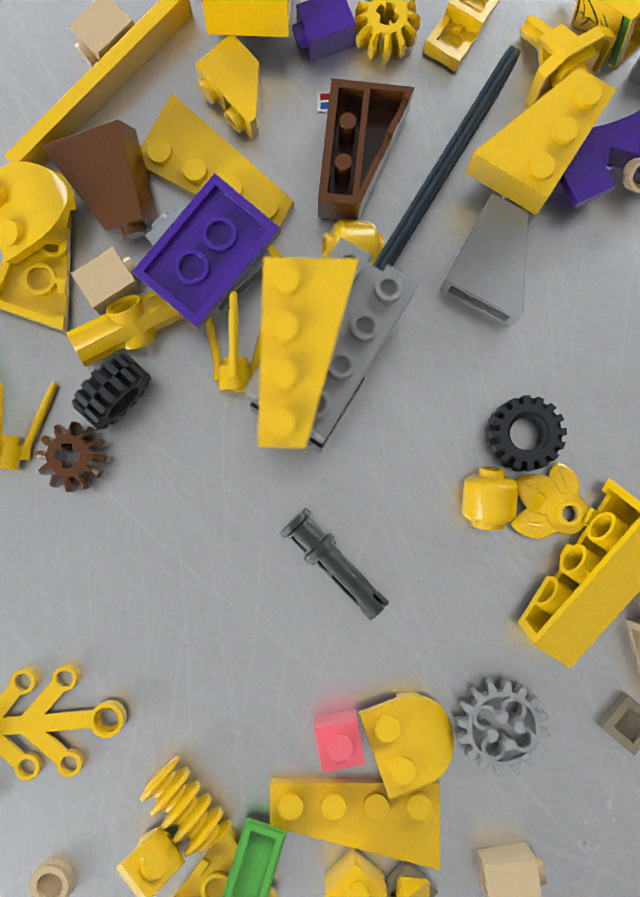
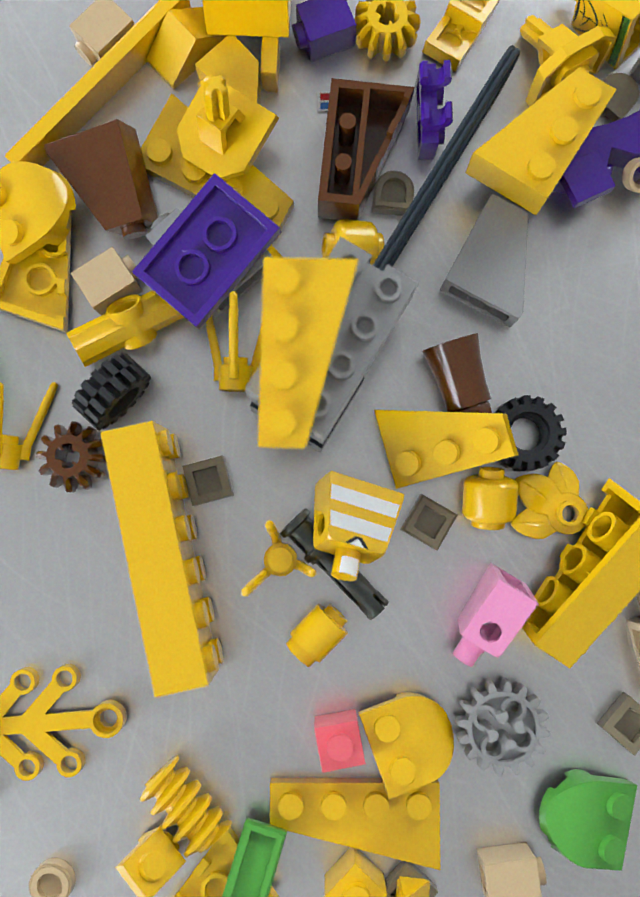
none -> yellow brick [100,421,223,698]
none -> yellow slope [146,7,228,90]
none -> yellow piece [176,73,279,180]
none -> dark tan tile [182,456,234,506]
none -> yellow plant [241,520,316,596]
none -> yellow tile [260,37,281,93]
none -> yellow brick [286,603,348,667]
none -> yellow torso [313,470,405,581]
none -> dark tan tile [371,171,414,216]
none -> yellow wing [374,409,519,489]
none -> dark tan tile [400,494,458,551]
none -> dark purple plate [415,60,453,160]
none -> reddish brown plant [422,333,492,413]
none -> bright pink torso [453,563,538,668]
none -> bright green slope [539,769,637,871]
none -> dark tan tile [602,73,639,122]

